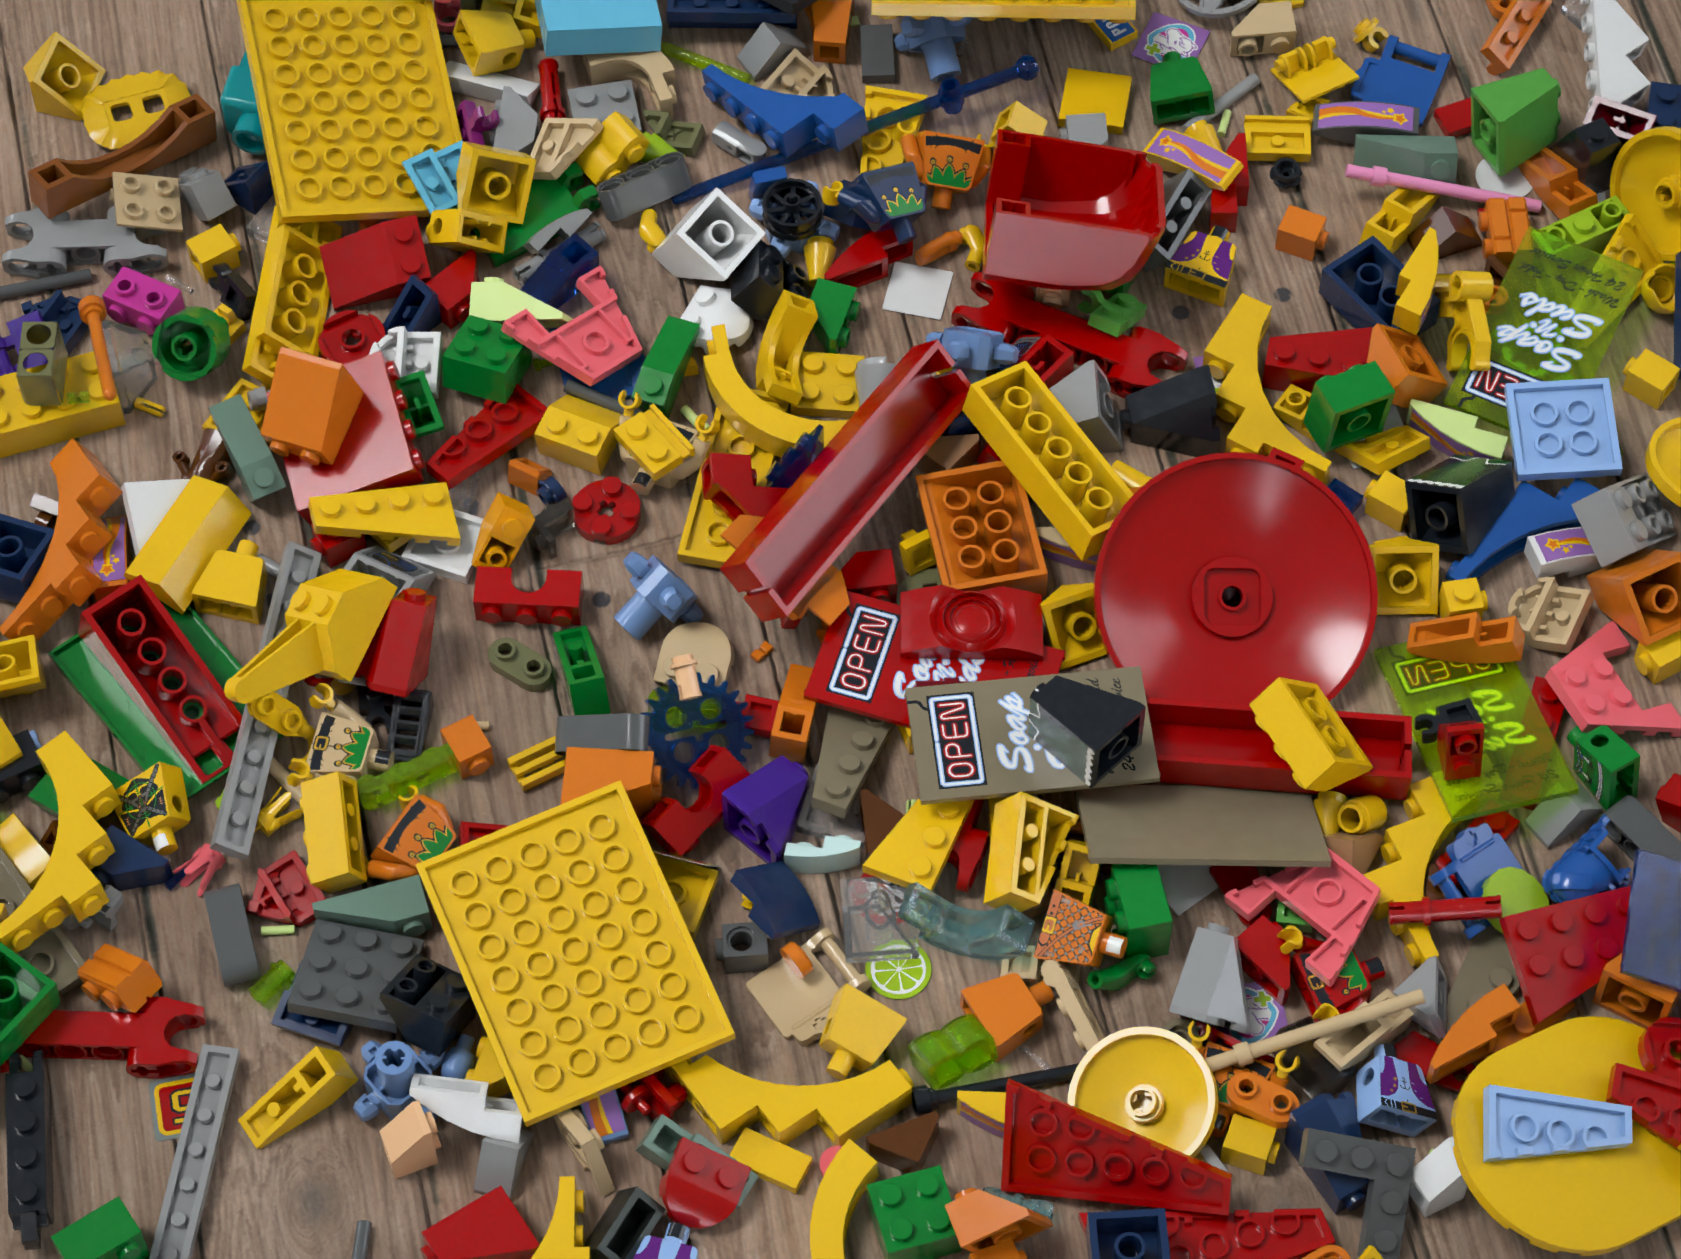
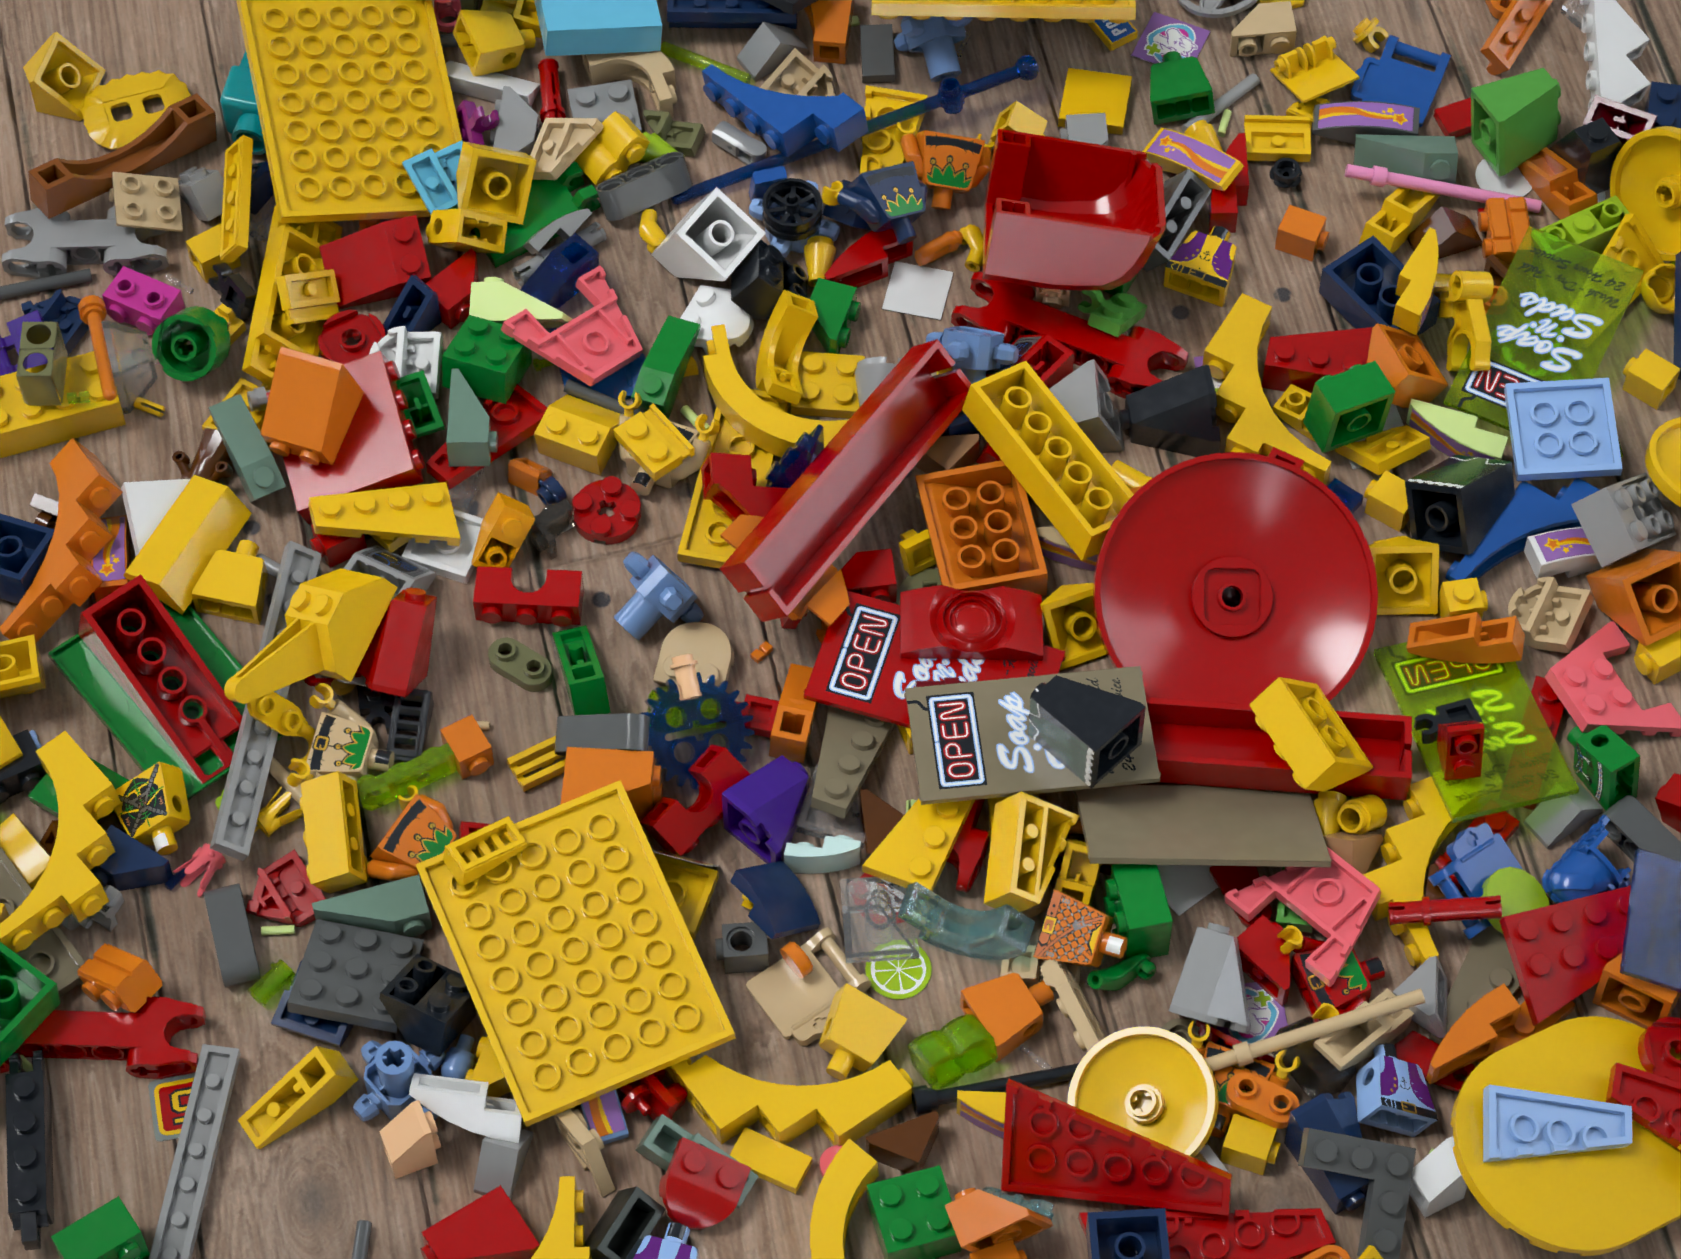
none -> yellow tile [220,135,253,264]
none -> yellow plate [276,269,340,326]
none -> yellow slope [443,816,528,887]
none -> sand green slope [446,369,498,467]

